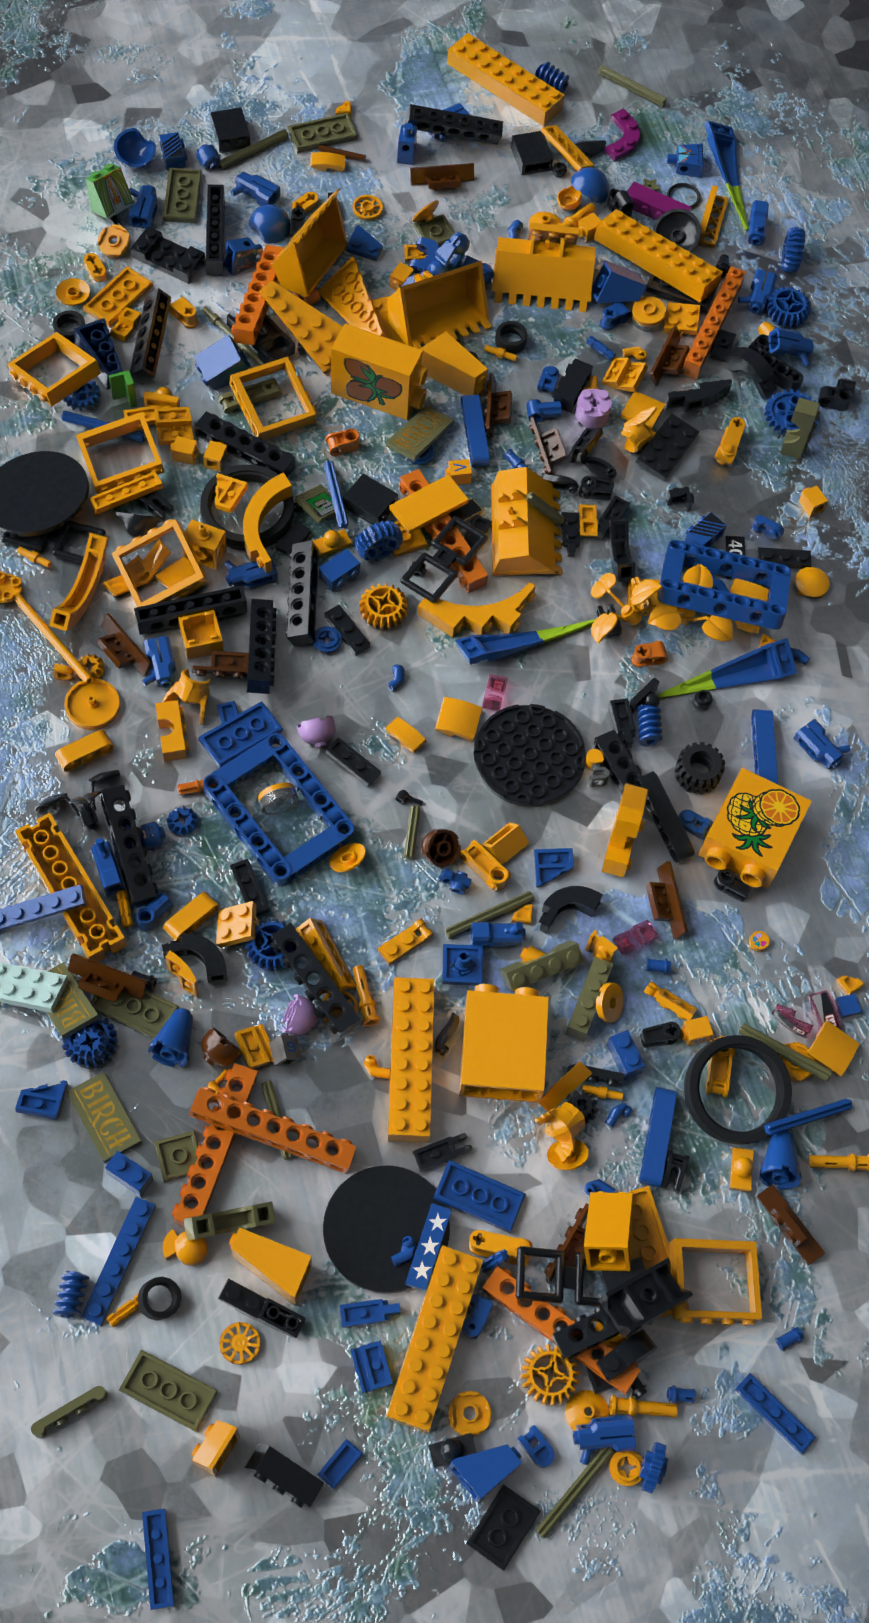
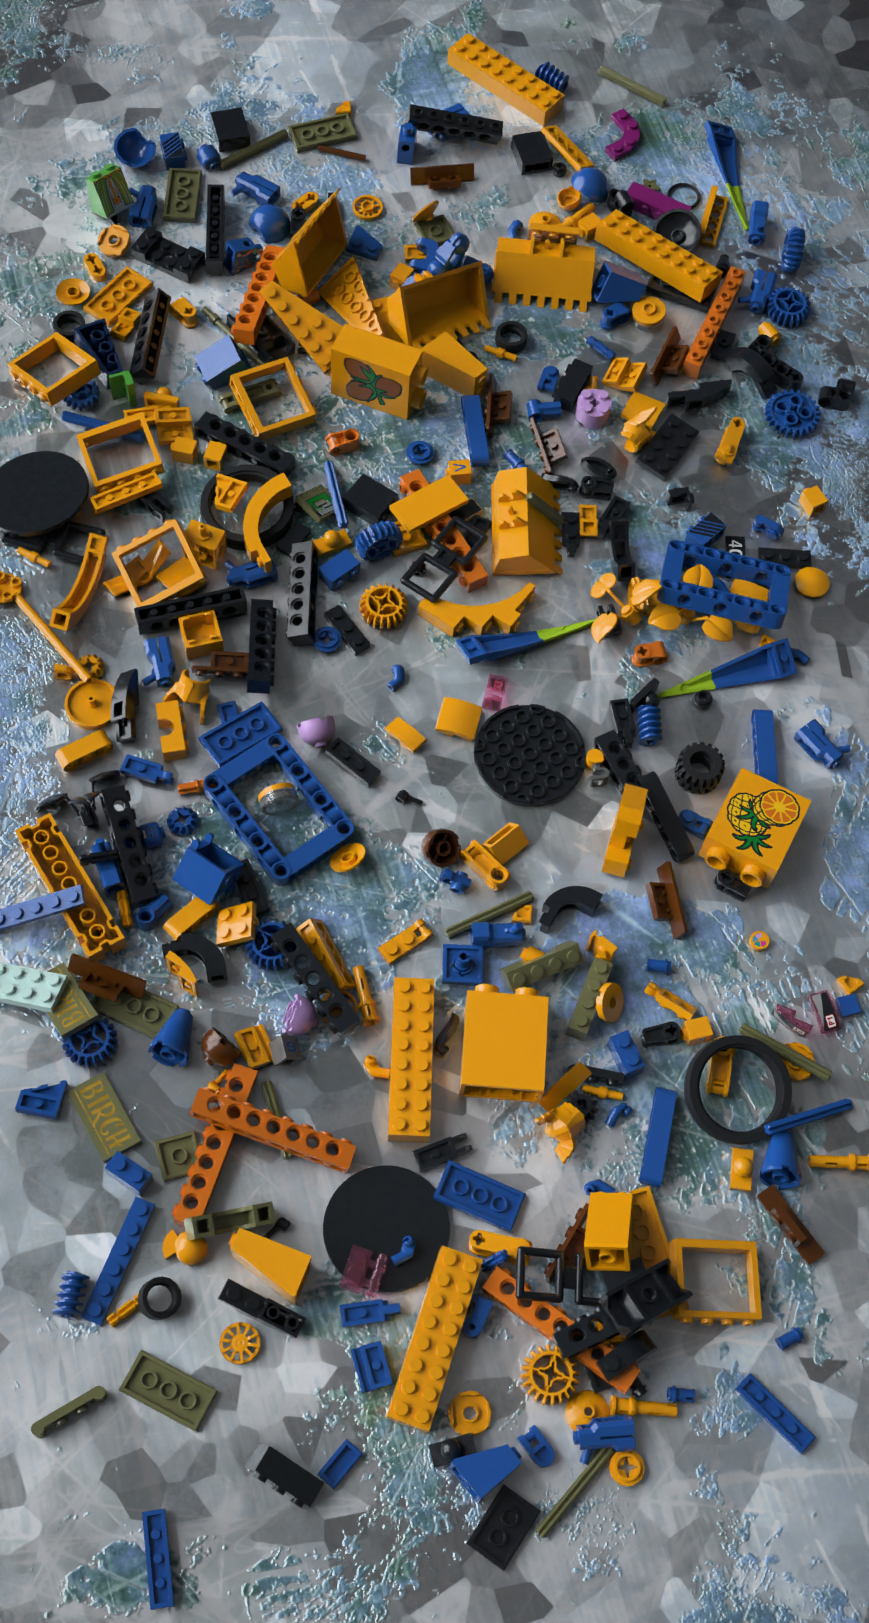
blue gear [73,1027,107,1060] -> none
reddish brown bracket [97,613,152,676] -> none
black hat [116,512,164,538] -> none
black pin [131,971,157,990] -> none
light orange slope [191,1420,240,1477] -> none
light orange slope [310,152,345,172] -> none
olive tile [386,405,454,461] -> none
olive axle [404,805,421,860] -> none
blue tile [405,1203,452,1292] -> none
blue wing [533,848,574,887] -> none
light orange dish [547,1139,589,1170] -> none
black hinge [567,428,603,463] -> none
black arm [575,140,606,156] -> none
clear pink slope [612,920,658,956] -> none
light orange arm [622,346,647,361] -> none
blue gear [639,1442,669,1494] -> none
black piece [660,1150,690,1193] -> none
light orange plate [663,302,700,336] -> none
blue torso [666,143,704,178] -> none
blue piece [768,327,814,367] -> none
olive arch [780,397,821,459] -> none
light orange slope [806,1020,860,1077] -> none
none -> black axle [79,849,118,866]
none -> black slope [111,669,139,743]
none -> blue plate [120,754,174,785]
none -> blue container [172,833,244,905]
none -> black hand [263,1217,291,1239]
none -> clear pink plate [339,1245,387,1298]

